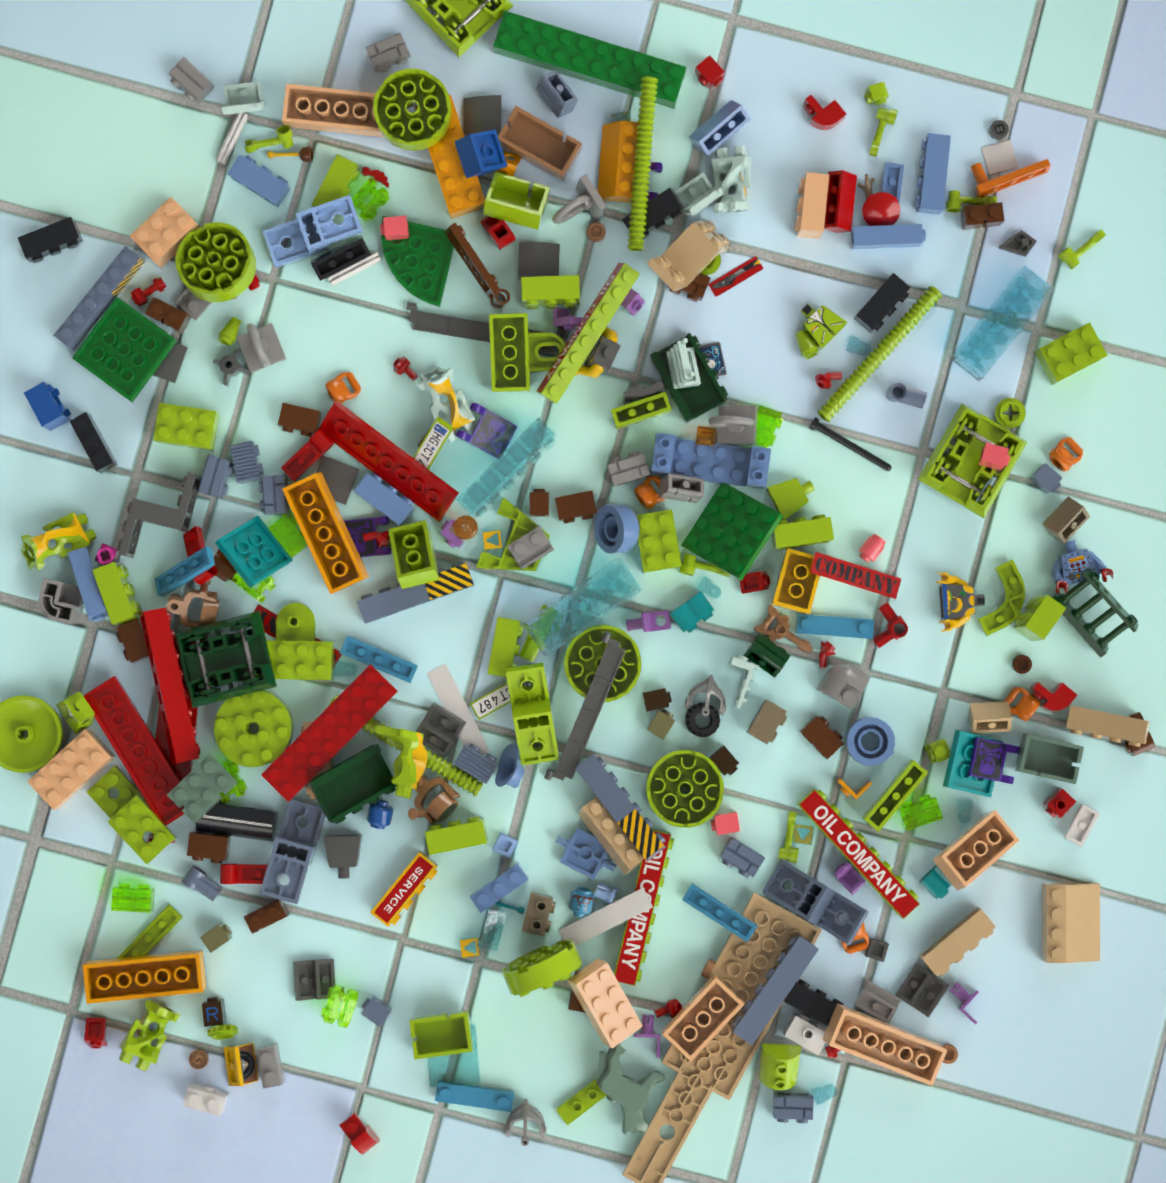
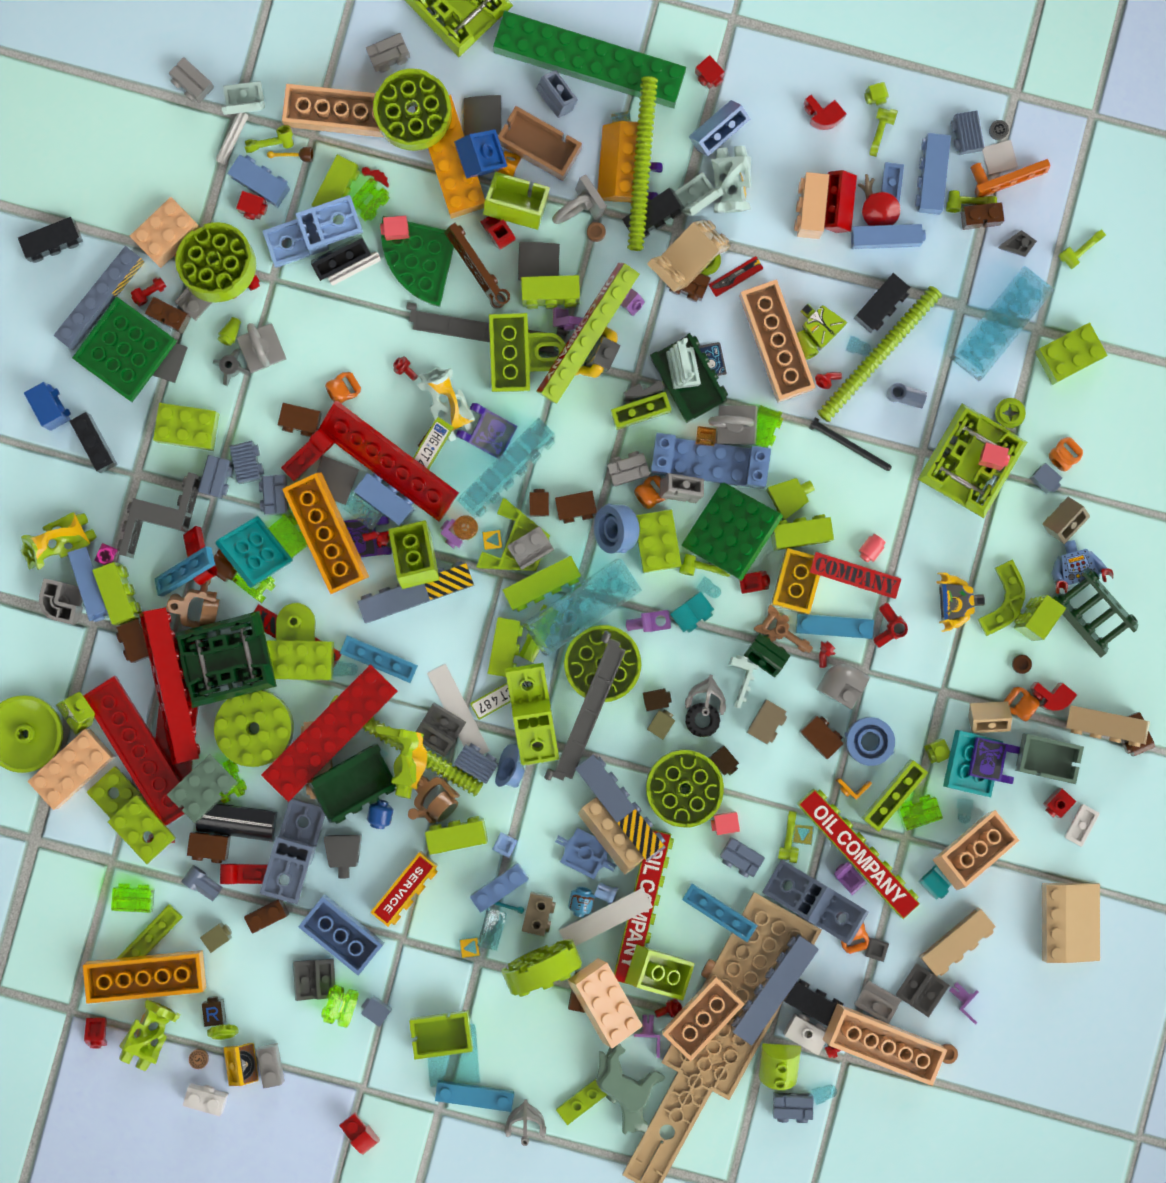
none -> red brick [236,191,268,221]
none -> medium blue brick [298,894,385,976]
none -> clear light blue plate [343,493,383,530]
none -> lime brick [503,556,581,612]
none -> lime brick [625,945,695,1001]
none -> light nougat brick [739,279,816,403]
none -> sand blue brick [950,110,985,155]

